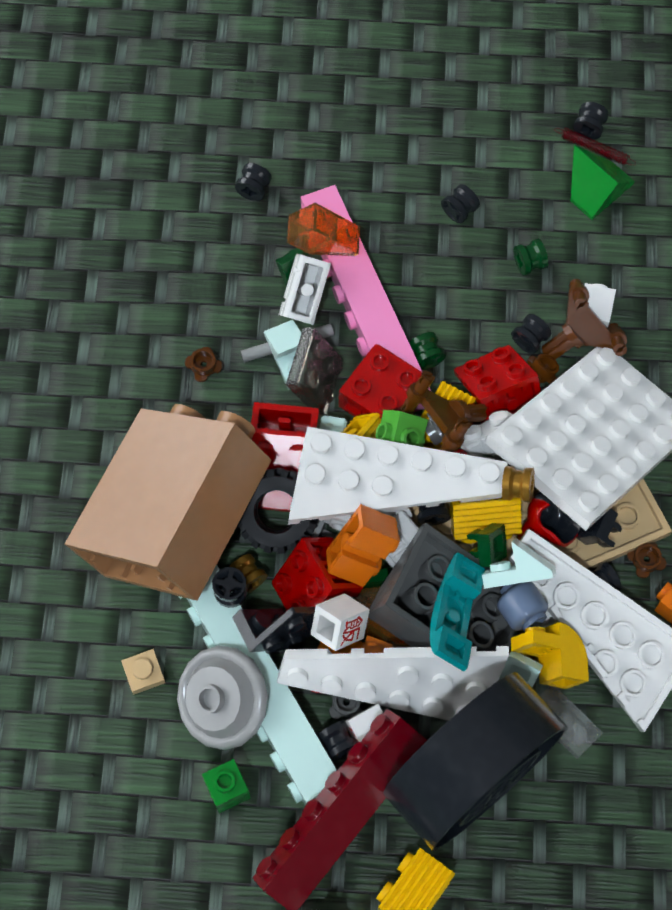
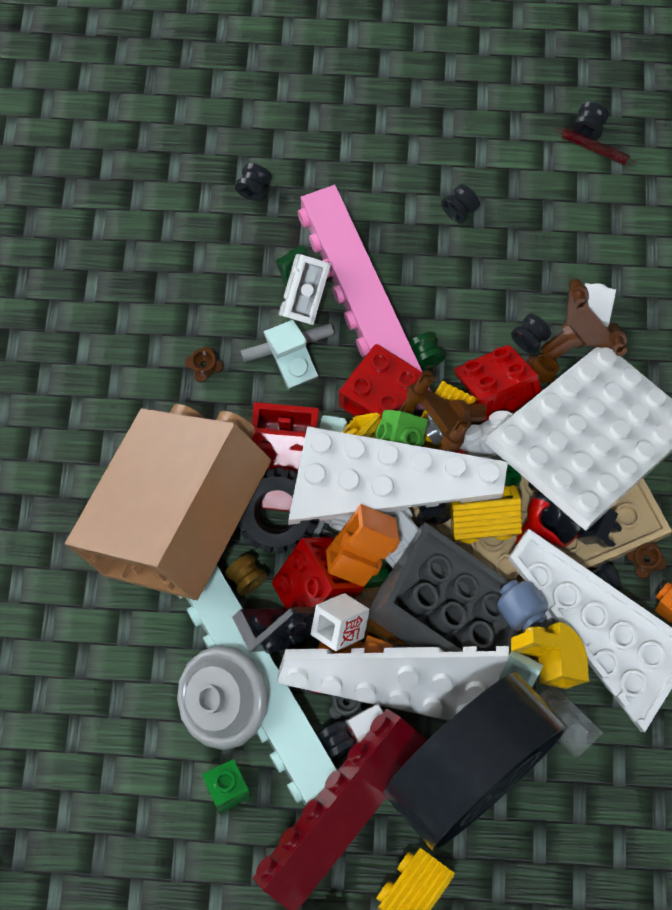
tan plate [121,649,165,695] -> none
black wheel [212,567,248,608] -> none
clear smoke plate [286,327,343,415] -> none
clear orange slope [287,202,360,256] -> none
teal slope [430,552,485,672] -> none
dark green tile [467,523,507,567] -> none
light aqua slope [482,538,556,589] -> none
pearl gold wheel [502,466,535,502] -> none
dark green wheel [513,238,549,276] -> none
green slope [570,145,635,220] -> none

